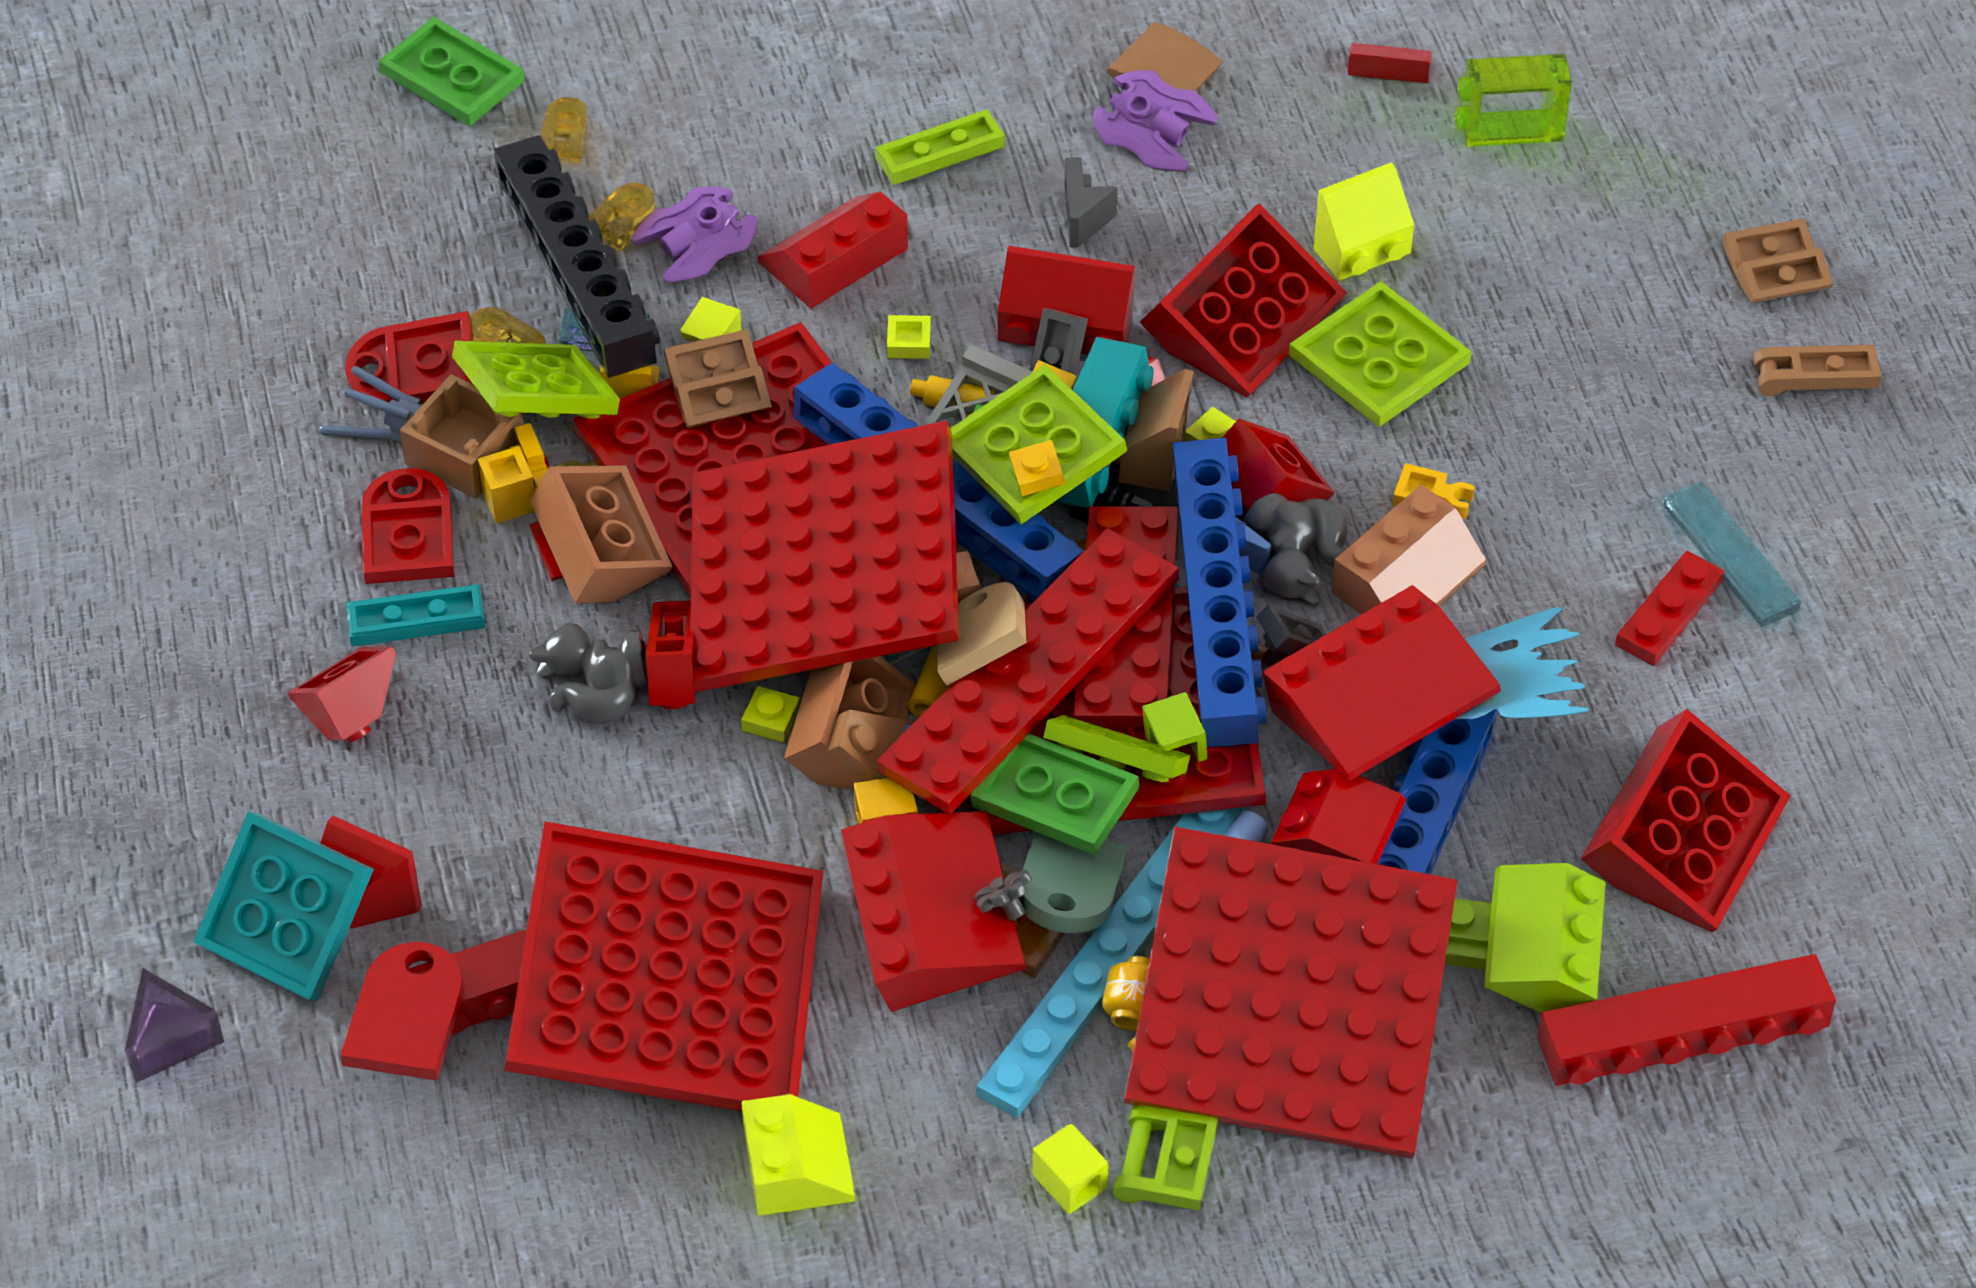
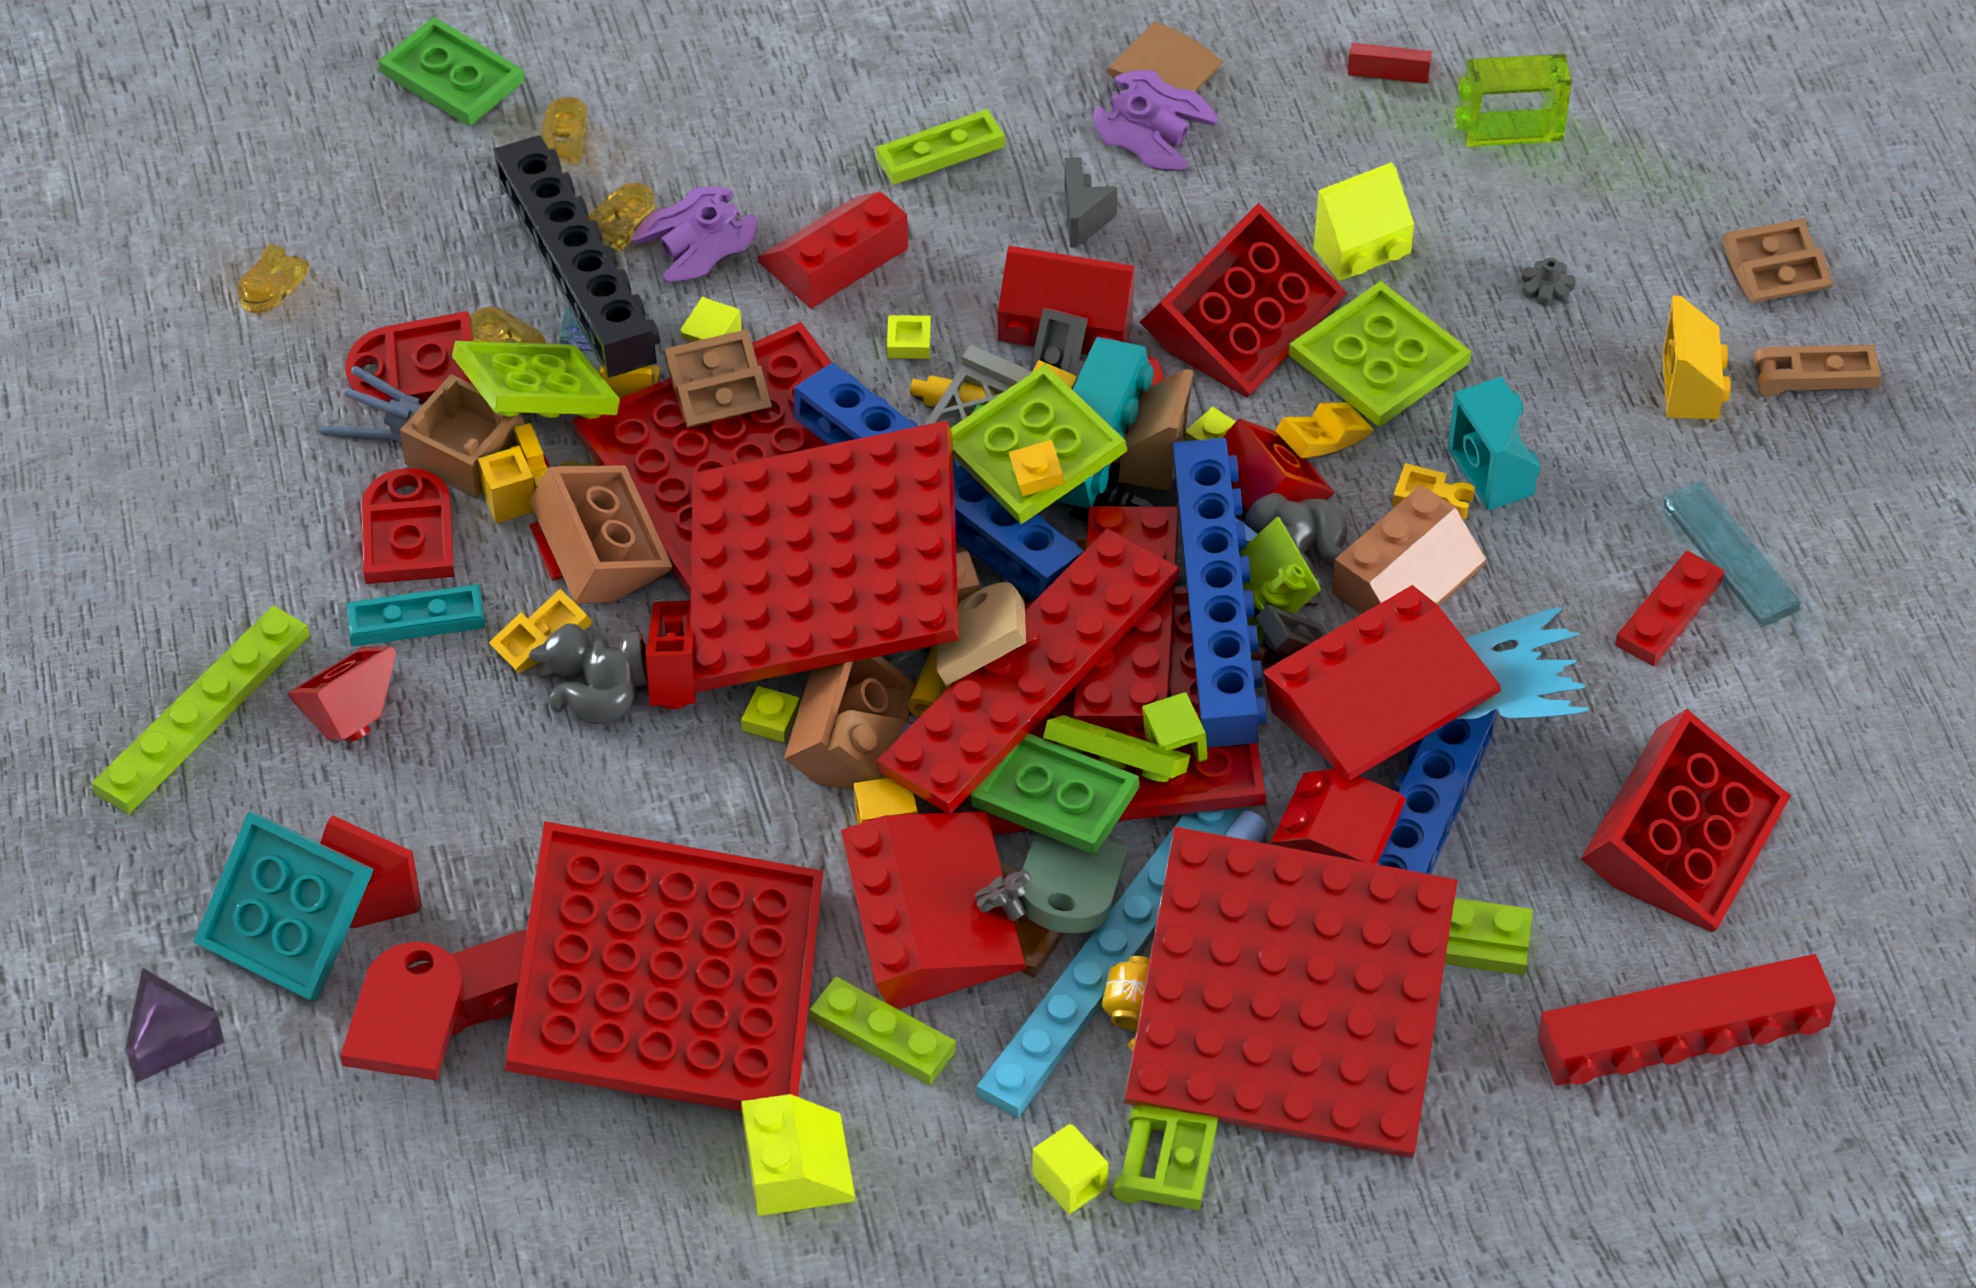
lime slope [1484,863,1606,1013] -> none
none -> lime plate [91,605,310,815]
none -> clear yellow plate [237,243,309,313]
none -> yellow slope [489,589,593,674]
none -> lime plate [809,976,956,1085]
none -> lime hinge [1239,517,1322,643]
none -> yellow slope [1275,402,1374,458]
none -> teal slope [1447,376,1540,510]
none -> dark grey plant [1521,258,1576,305]
none -> yellow slope [1662,296,1731,419]

